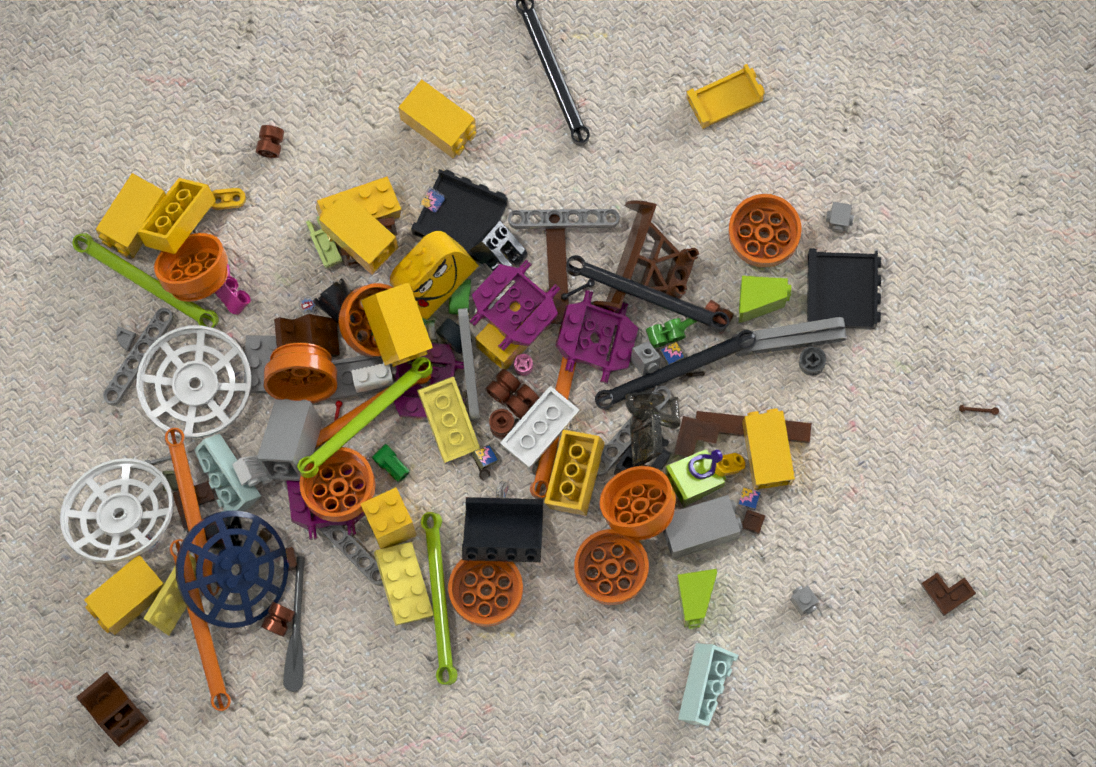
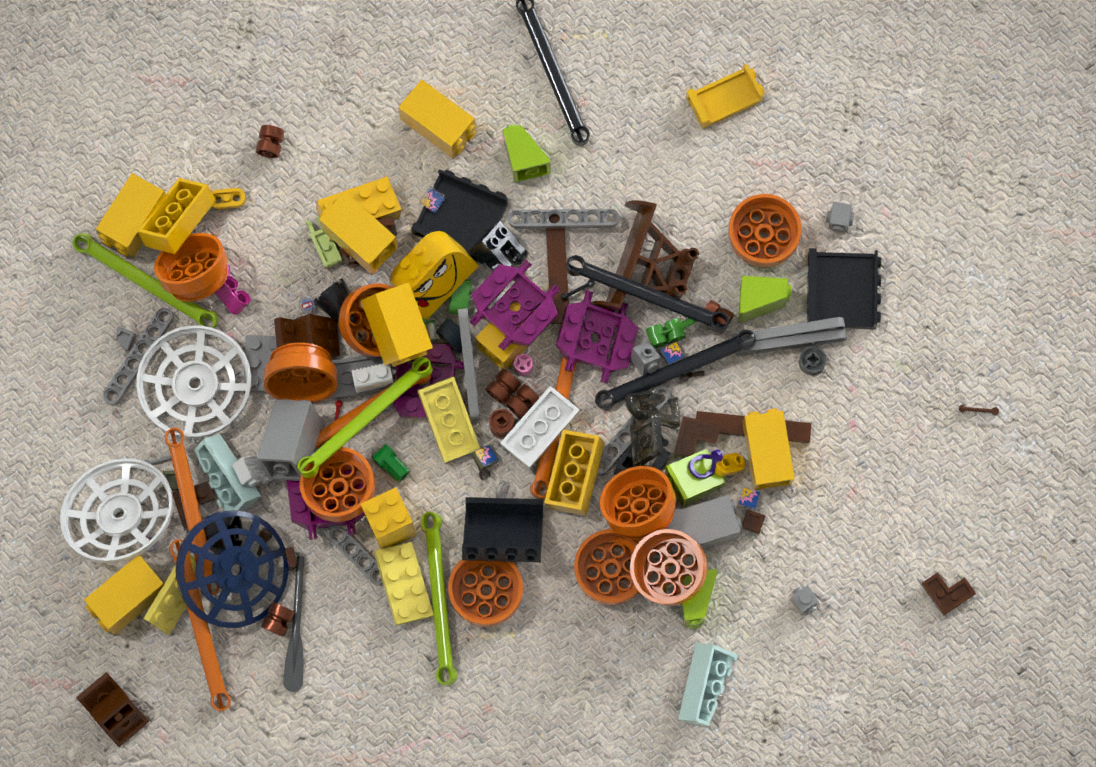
none -> lime slope [503,124,551,183]
none -> orange wheel [630,529,707,606]

